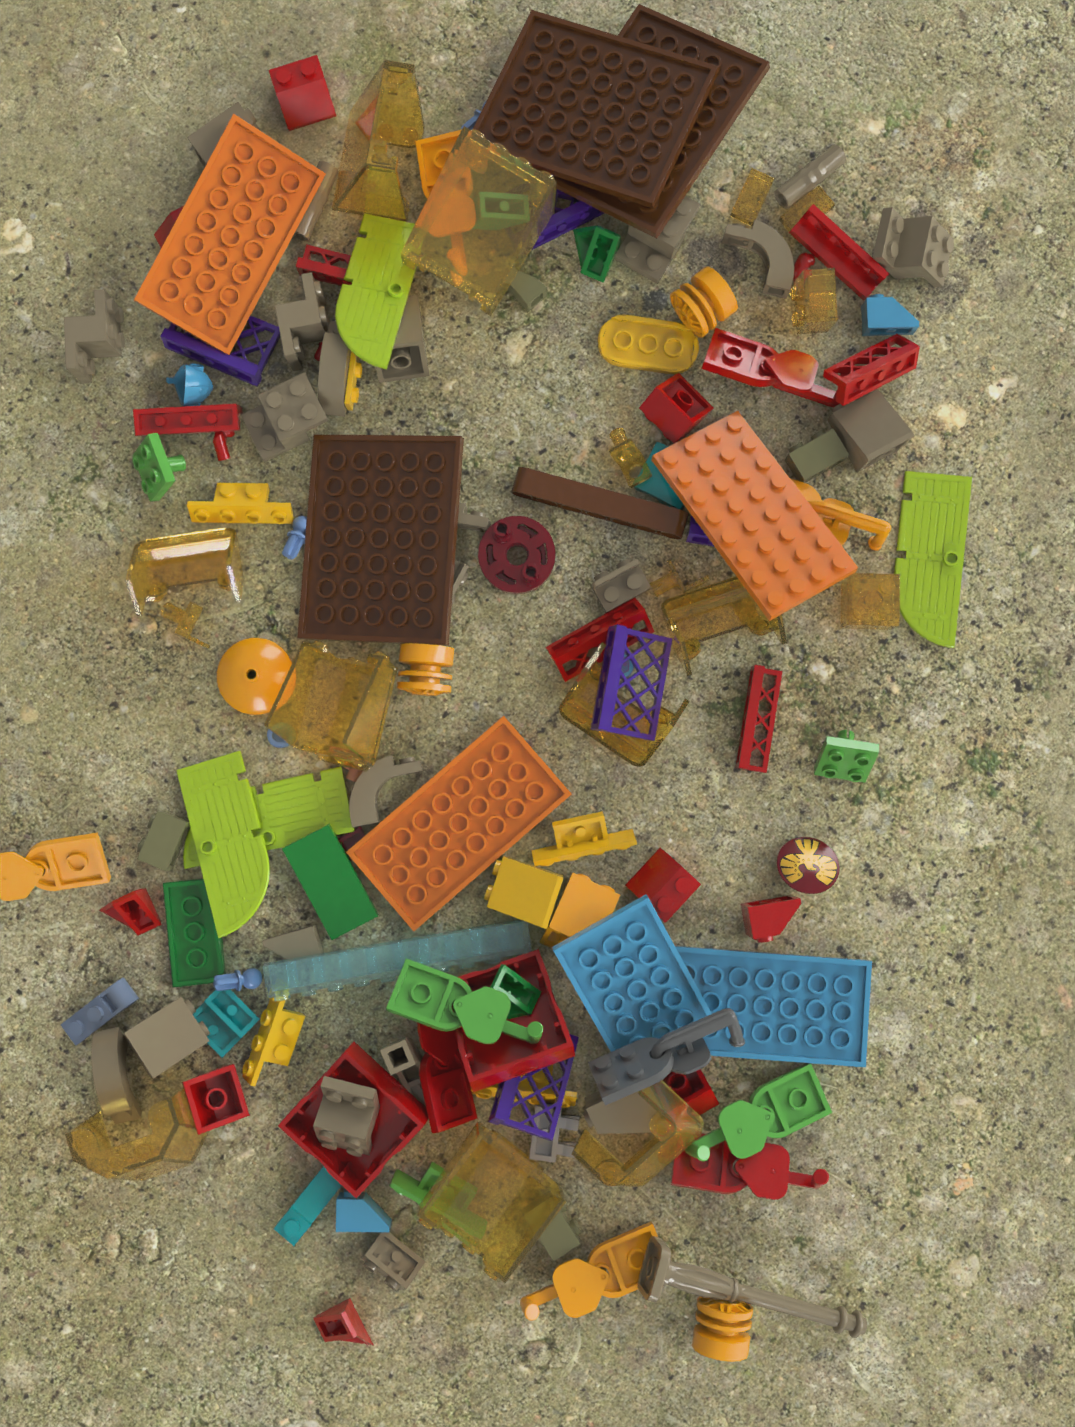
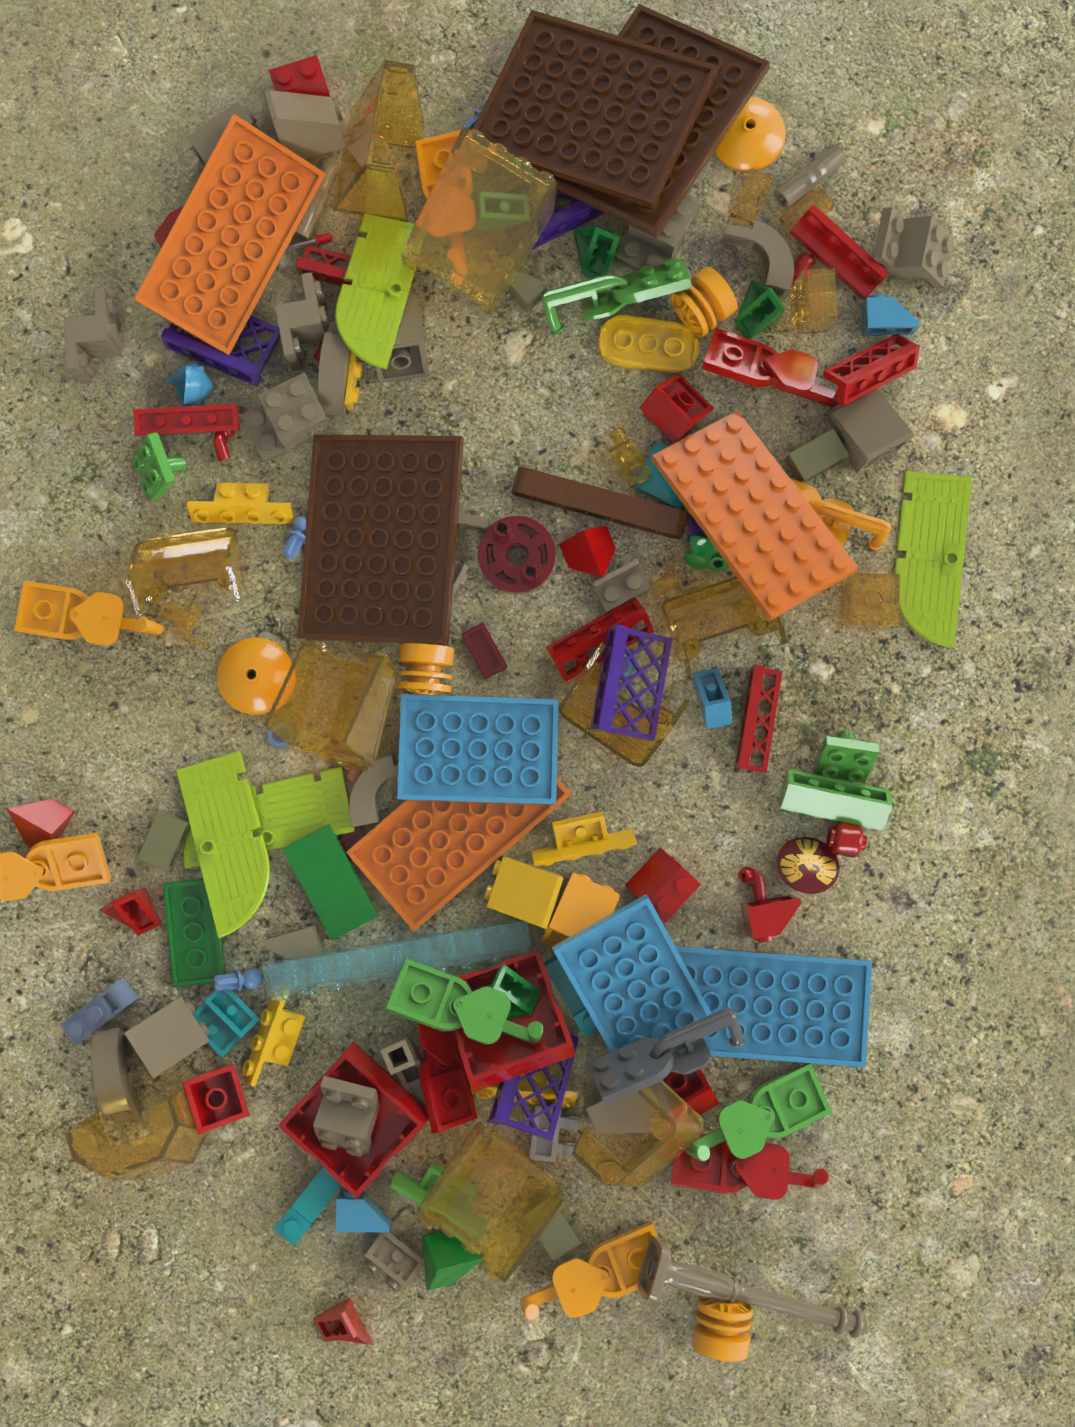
none -> slope [6,799,75,847]
none -> light orange plate [14,580,164,646]
none -> dark tan slope [265,90,348,160]
none -> red piece [285,233,333,251]
none -> dark azure plate [397,694,559,805]
none -> green slope [422,1230,486,1291]
none -> dark red tile [461,622,508,680]
none -> bright green plate [542,258,692,336]
none -> teal slope [544,955,598,1038]
none -> red slope [559,525,616,578]
none -> green plate [683,534,729,571]
none -> dark azure slope [693,668,732,729]
none -> light orange dish [714,97,786,172]
none -> green slope [734,280,786,339]
none -> red arm [738,866,767,901]
none -> brick [780,769,893,830]
none -> red head [826,822,867,858]

